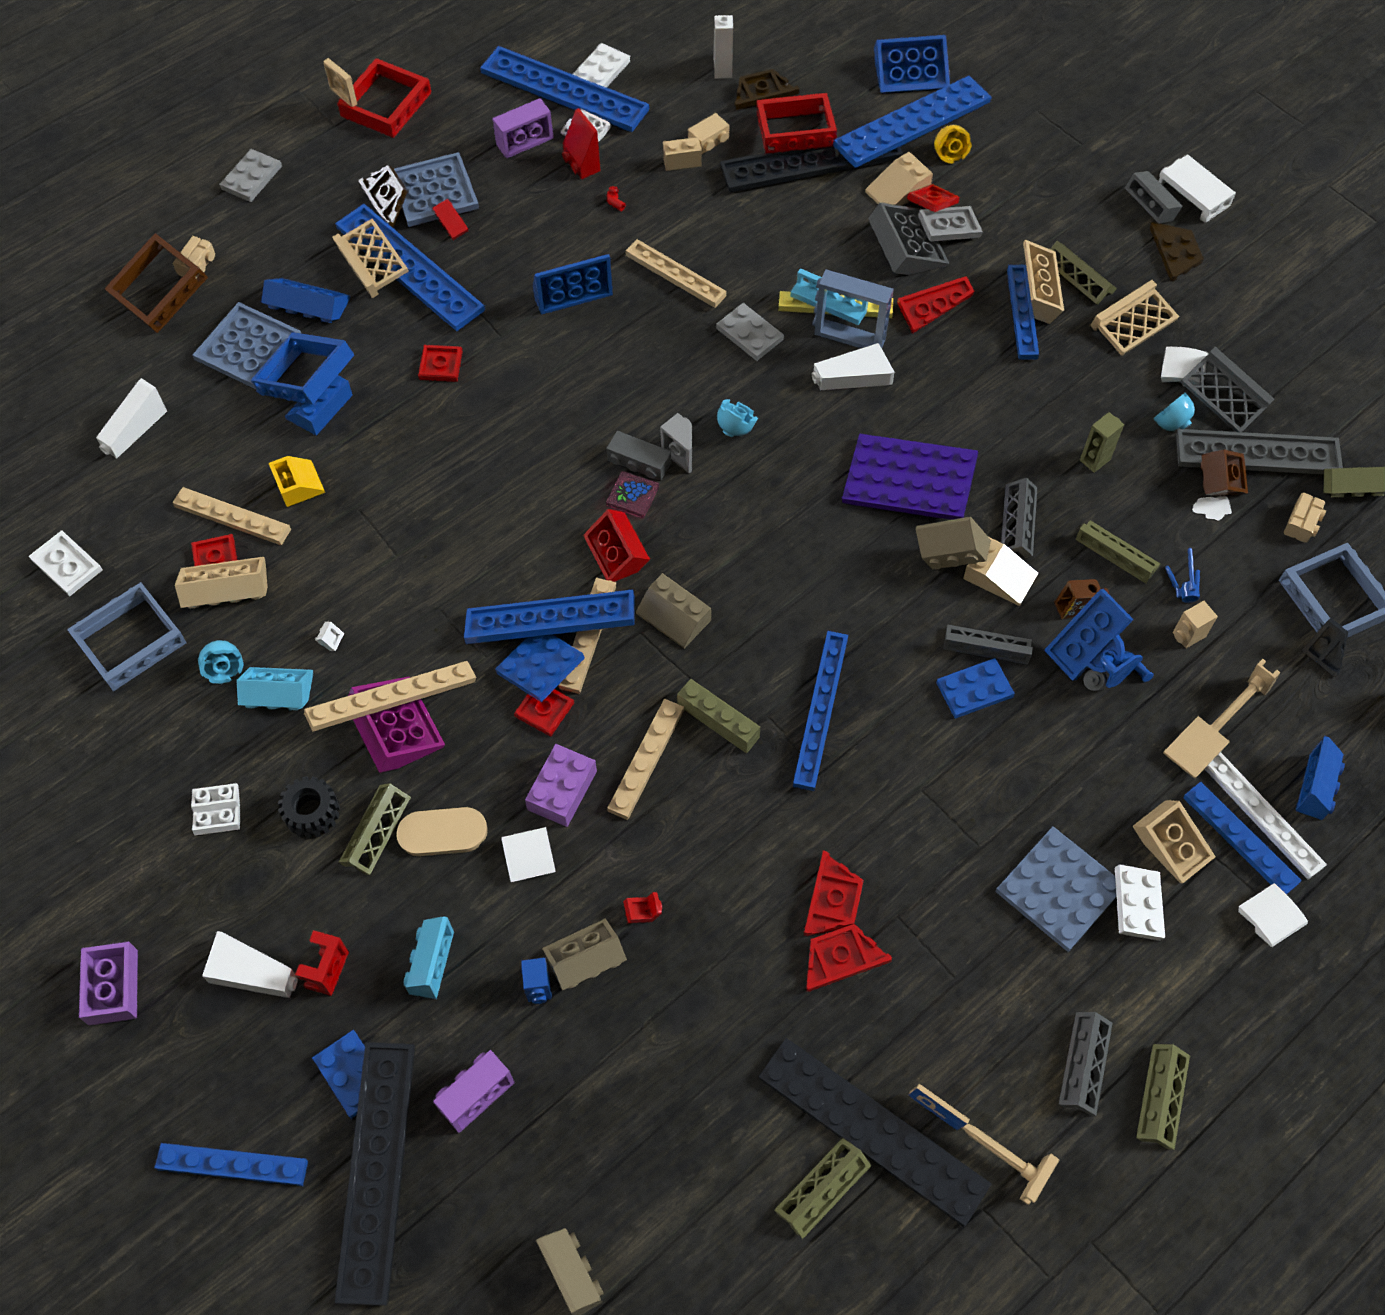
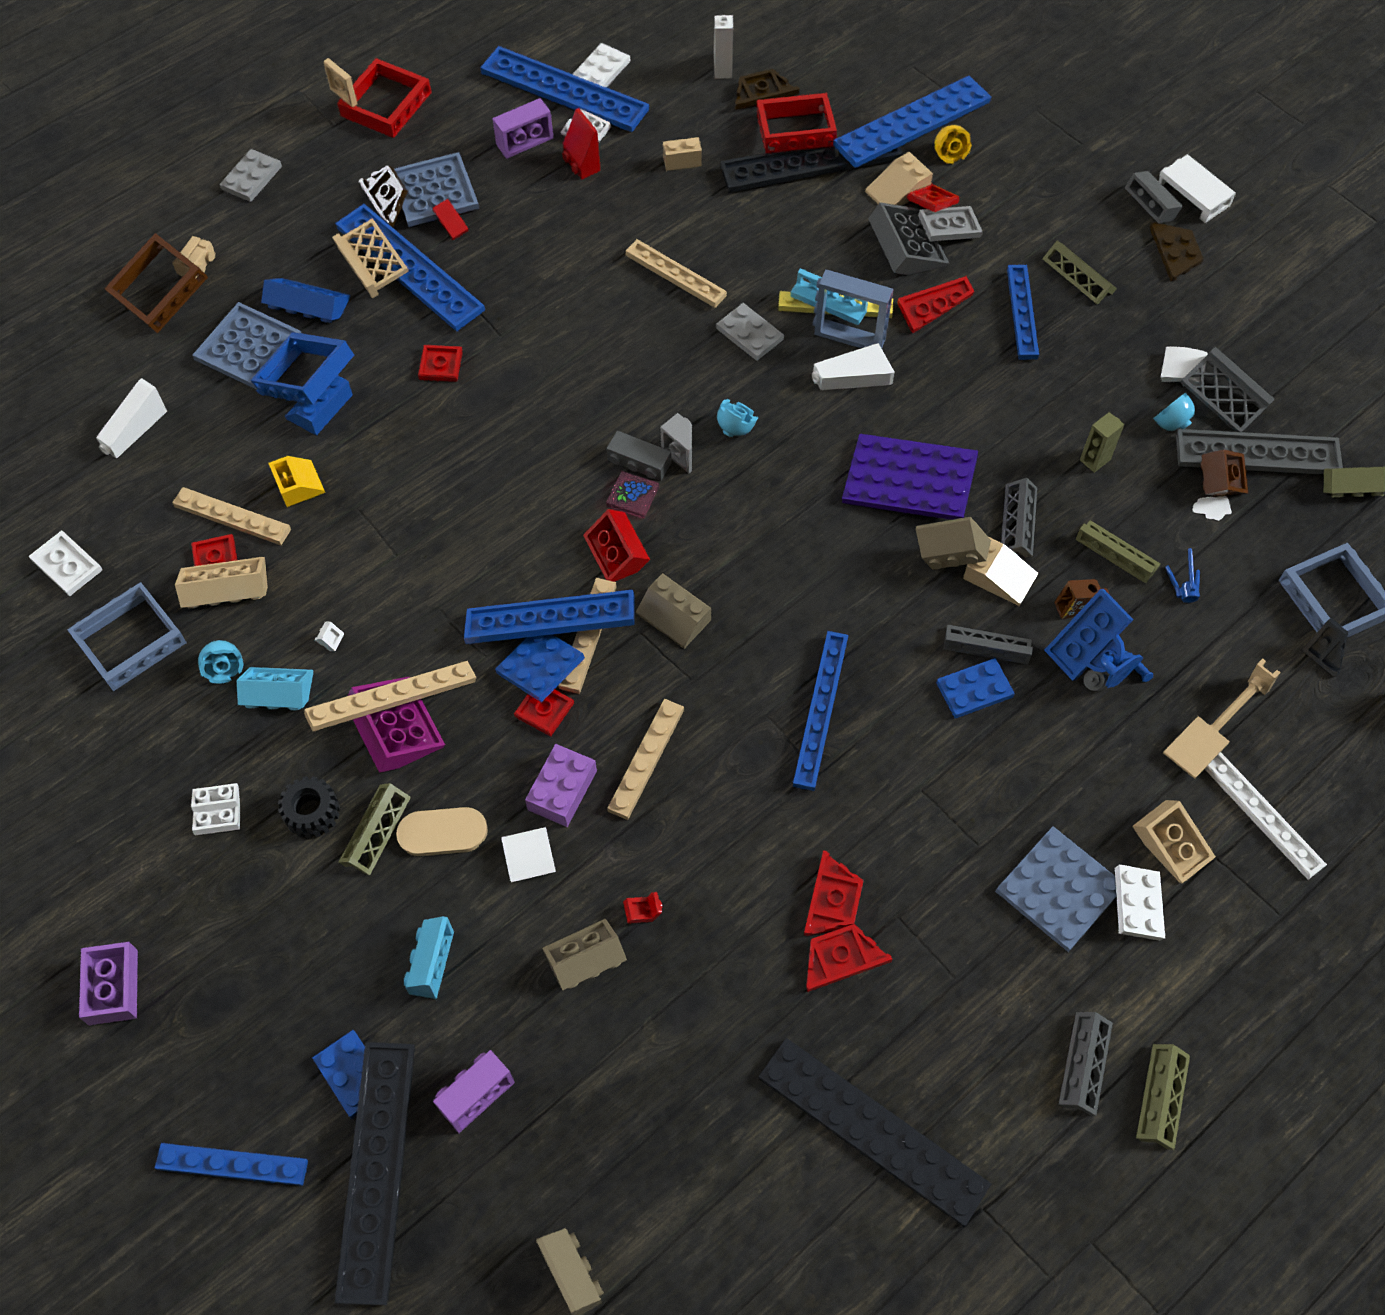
white slope [202,931,297,998] -> none
red panel [295,930,349,996] -> none
blue brick [521,958,552,1004] -> none
blue slope [533,254,613,315] -> none
red arm [607,186,626,211] -> none
olive brick [677,679,760,753] -> none
tan brick [688,113,729,154] -> none
olive fence [775,1138,871,1239] -> none
blue slope [874,35,950,93] -> none
tan piece [908,1084,1059,1205] -> none
tan slope [1023,240,1064,324] -> none
tan fence [1090,280,1179,356] -> none
tan brick [1173,601,1218,648] -> none
blue plate [1183,782,1302,895] -> none
white slope [1239,883,1308,947] -> none
tan brick [1284,493,1326,543] -> none
blue slope [1296,736,1345,820] -> none

